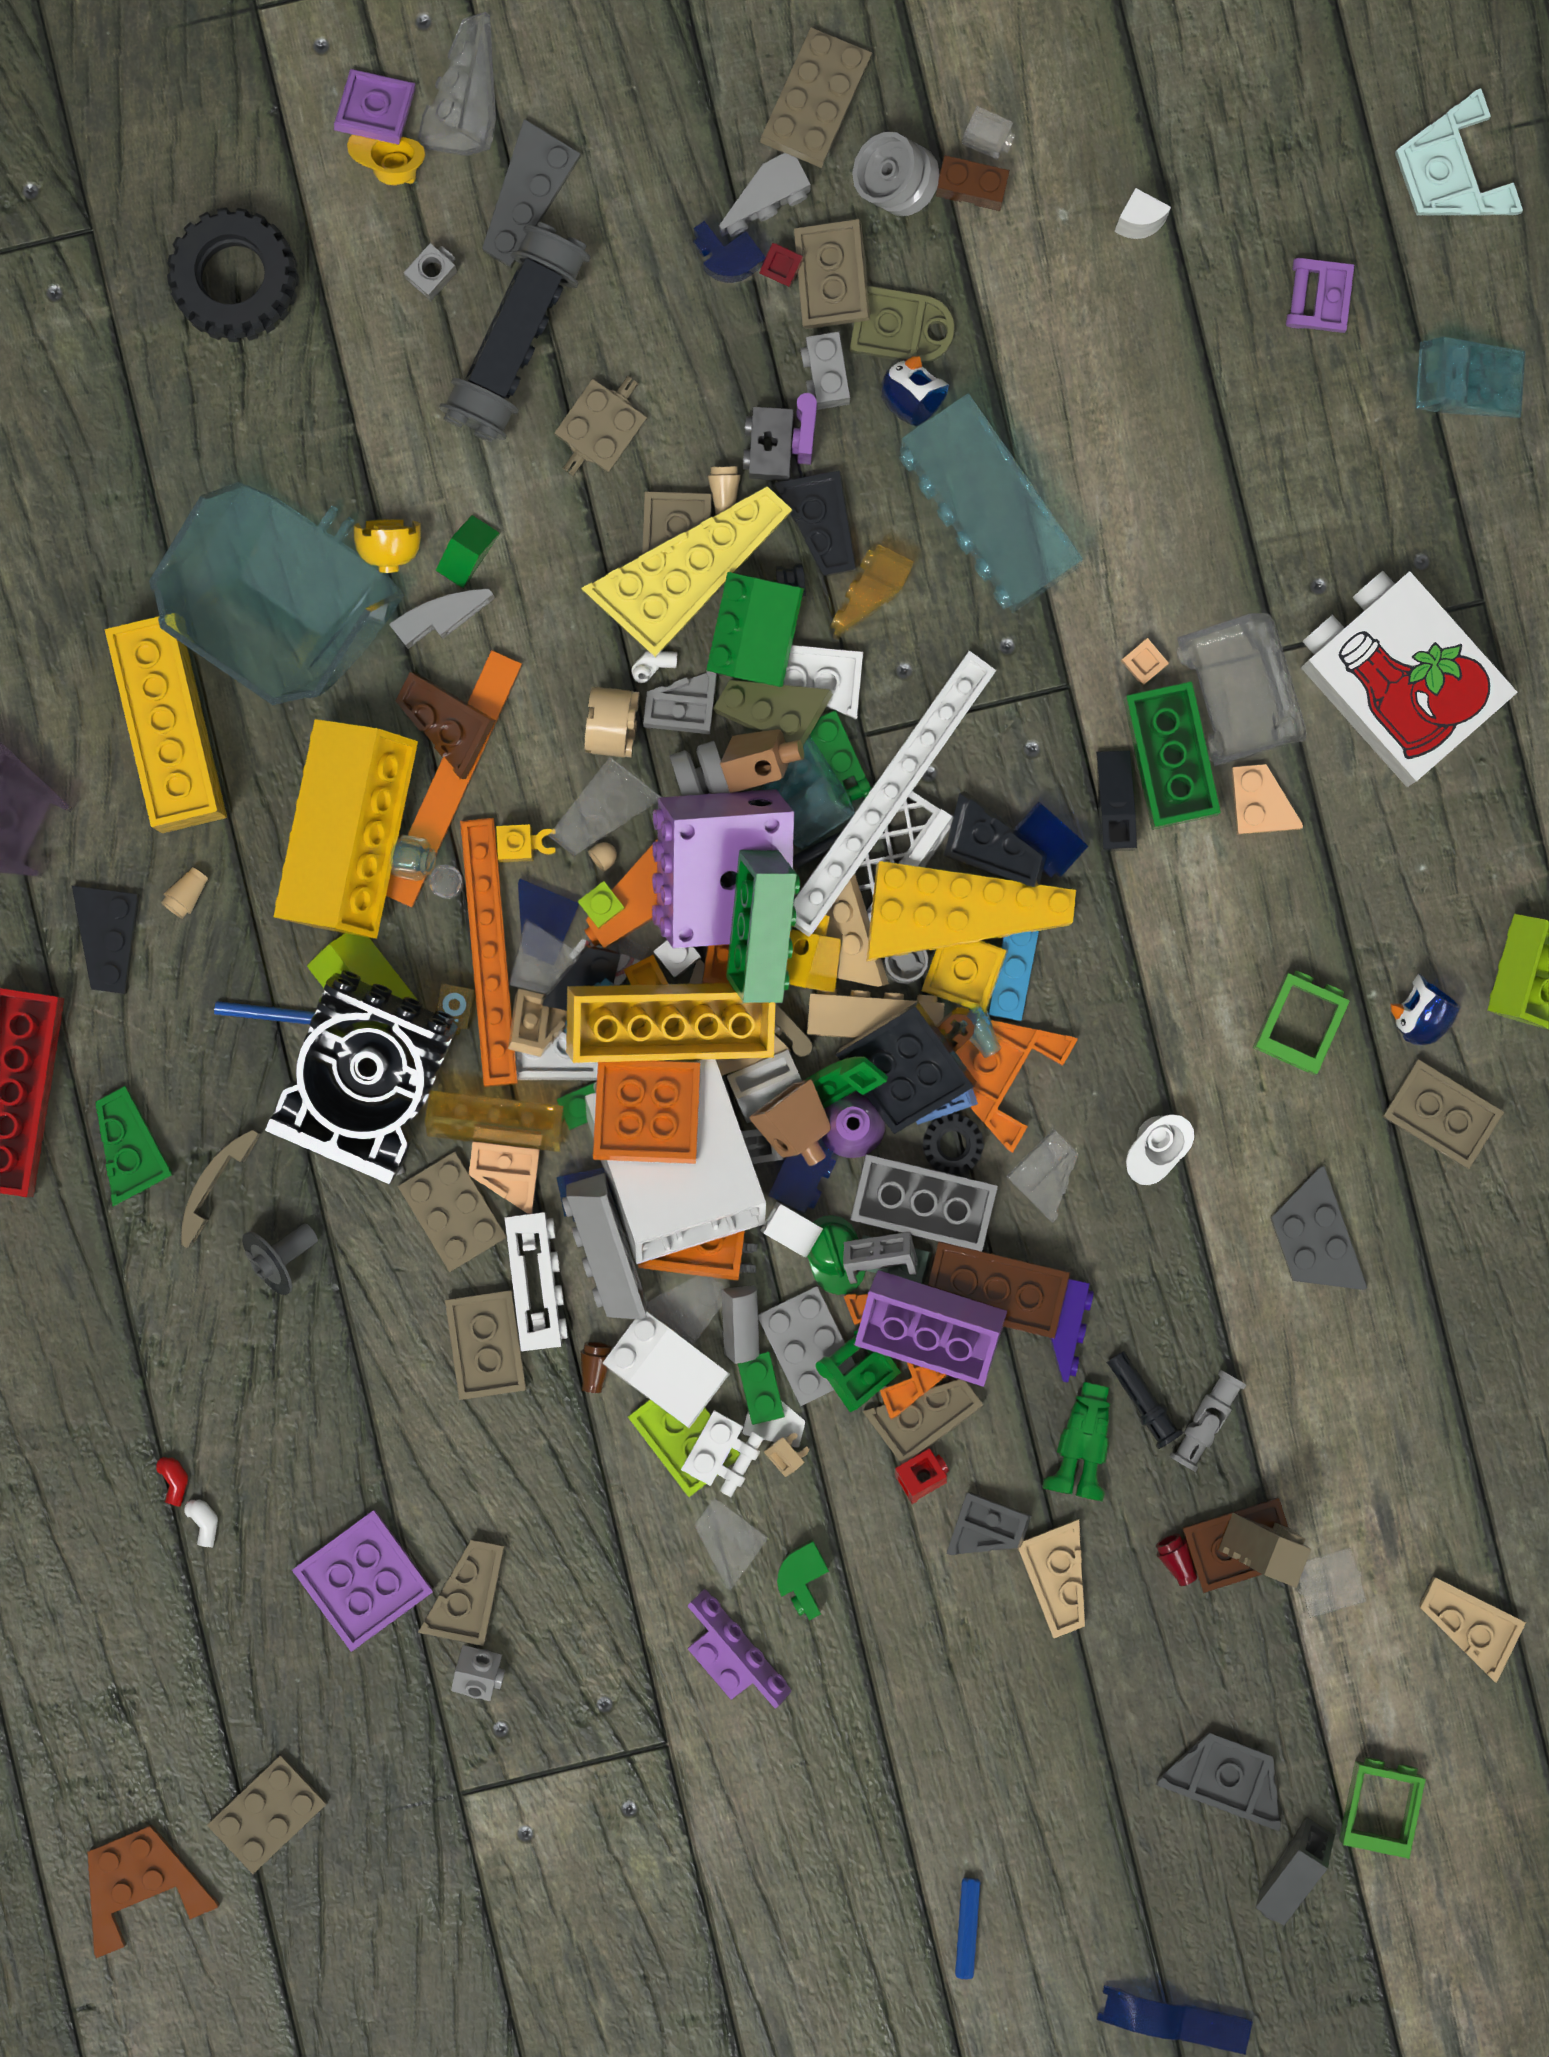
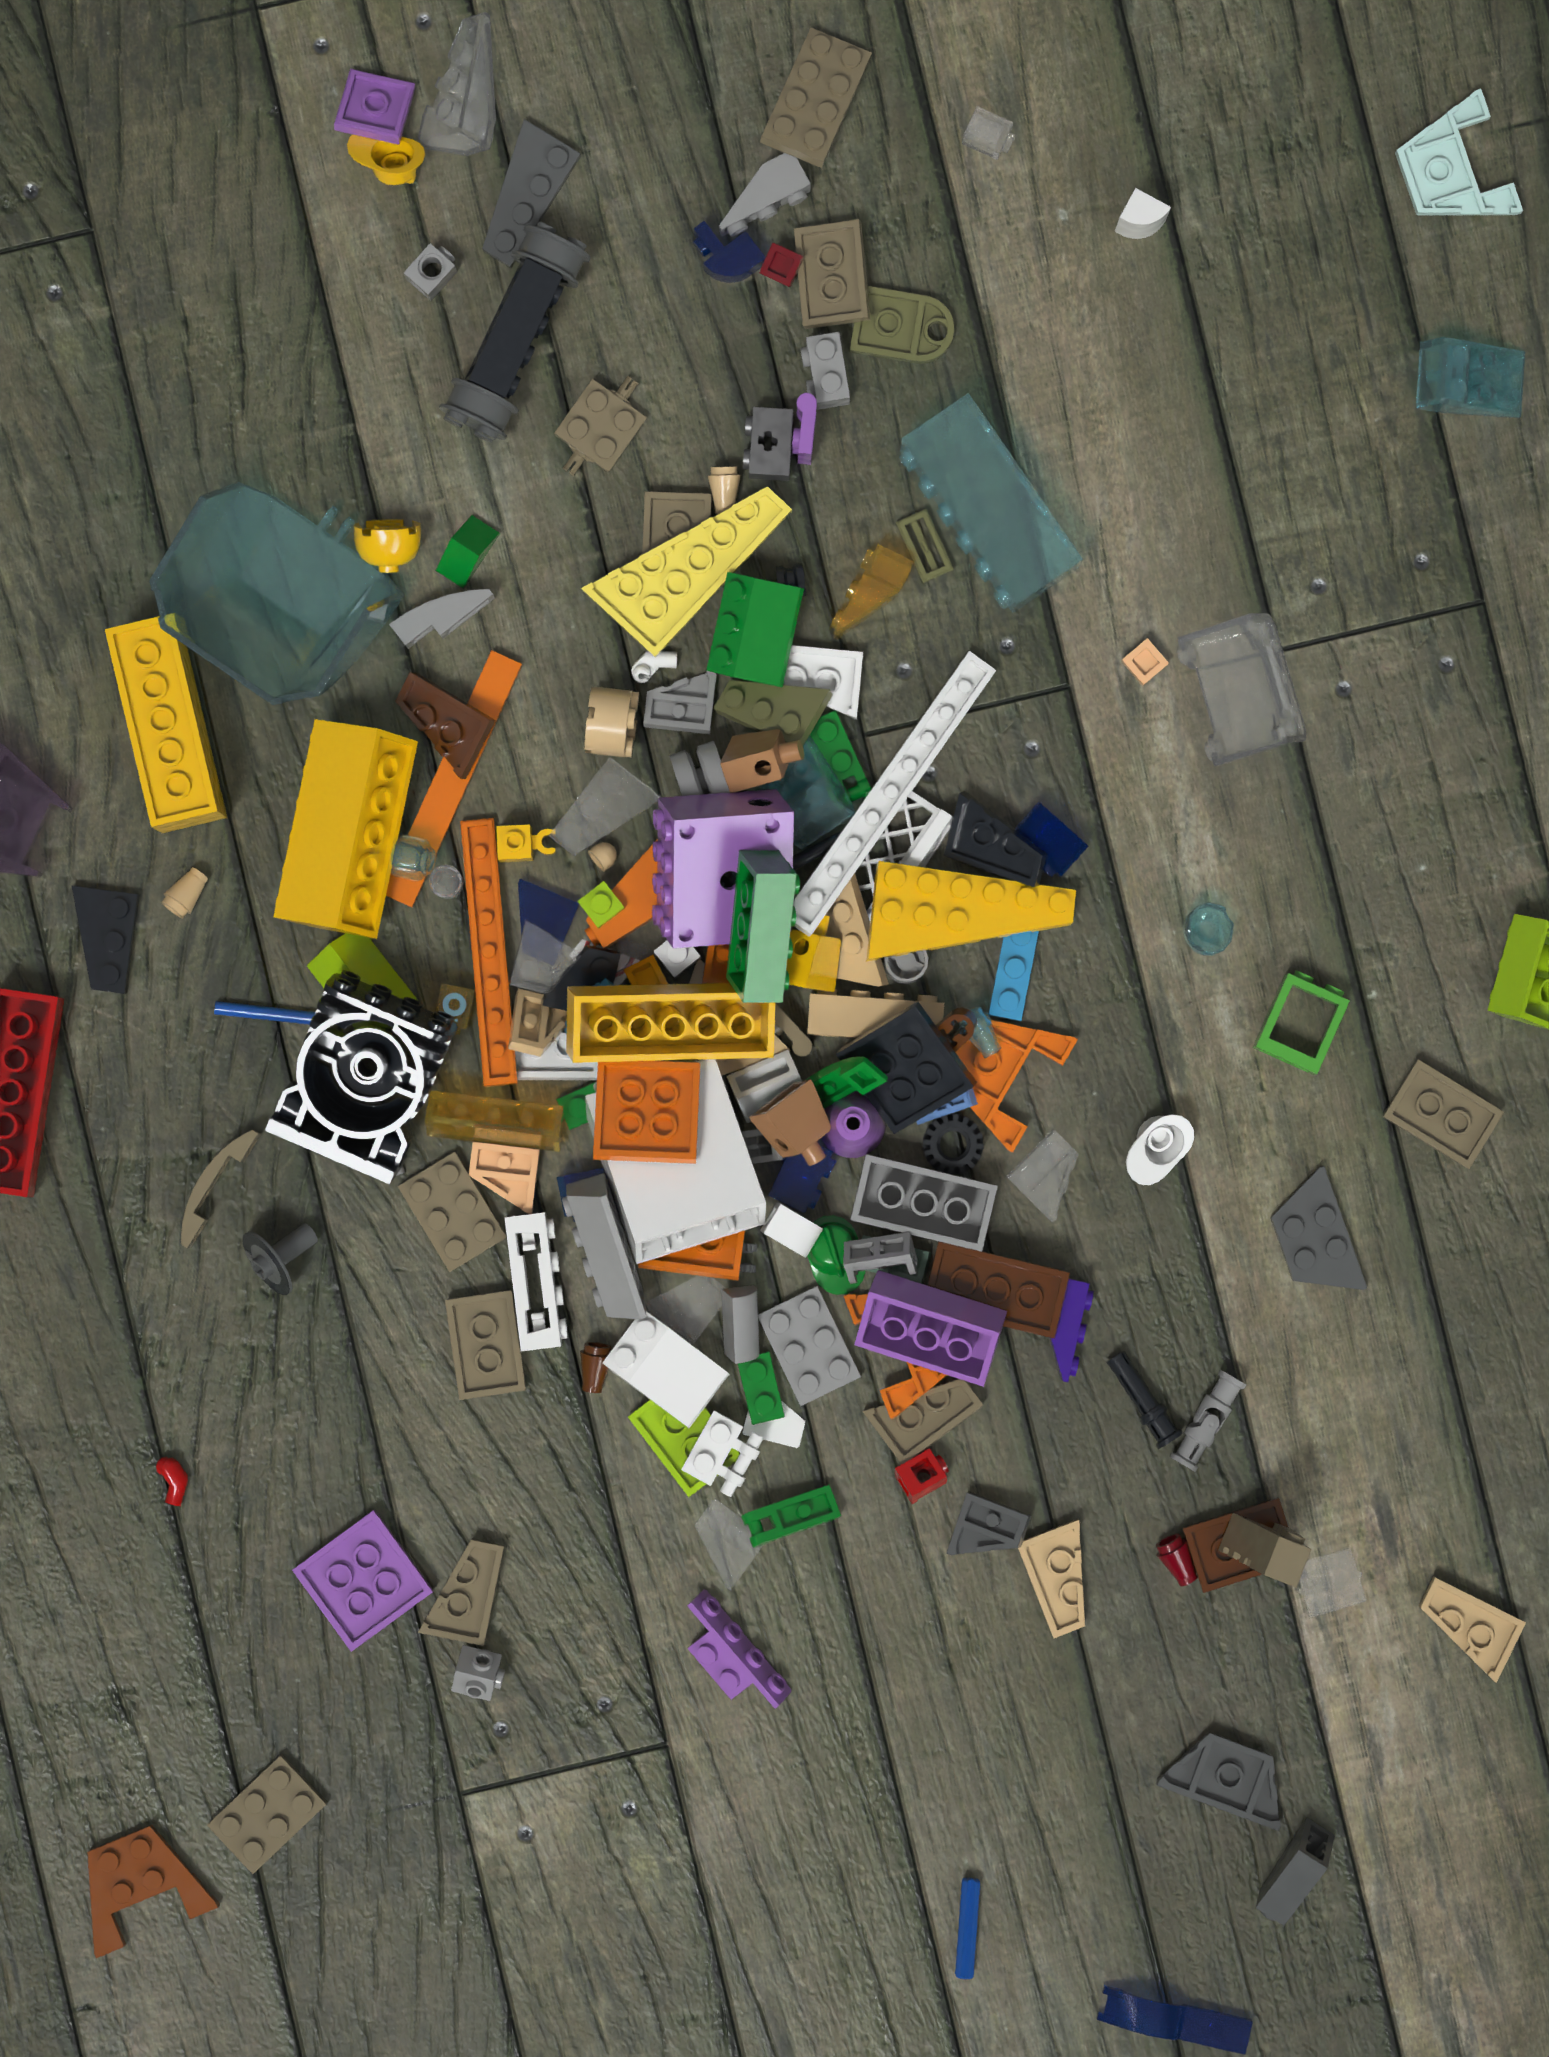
green wing [95,1086,174,1207] -> none
black tyre [167,207,299,342] -> none
white arm [184,1499,218,1547] -> none
tan tile [764,1433,809,1477] -> none
black wing [774,471,858,577] -> none
green brick [777,1539,829,1621] -> none
green plate [816,1328,901,1412] -> none
light grey wheel [852,132,940,216] -> none
clear blue piece [881,356,949,426] -> none
yellow plate [921,941,1008,1013] -> none
reddish brown brick [936,155,1010,211] -> none
green piece [1042,1382,1111,1502] -> none
black slope [1096,750,1137,852] -> none
green brick [1123,682,1221,830] -> none
light nougat wing [1232,764,1303,835] -> none
medium lavender plate [1286,258,1354,333] -> none
brick [1301,571,1518,787] -> none
bright green window [1339,1757,1426,1859] -> none
clear blue piece [1390,974,1461,1045] -> none
none -> green plate [741,1484,841,1548]
none -> olive tile [896,509,954,584]
none -> clear light blue hair [1183,902,1234,956]

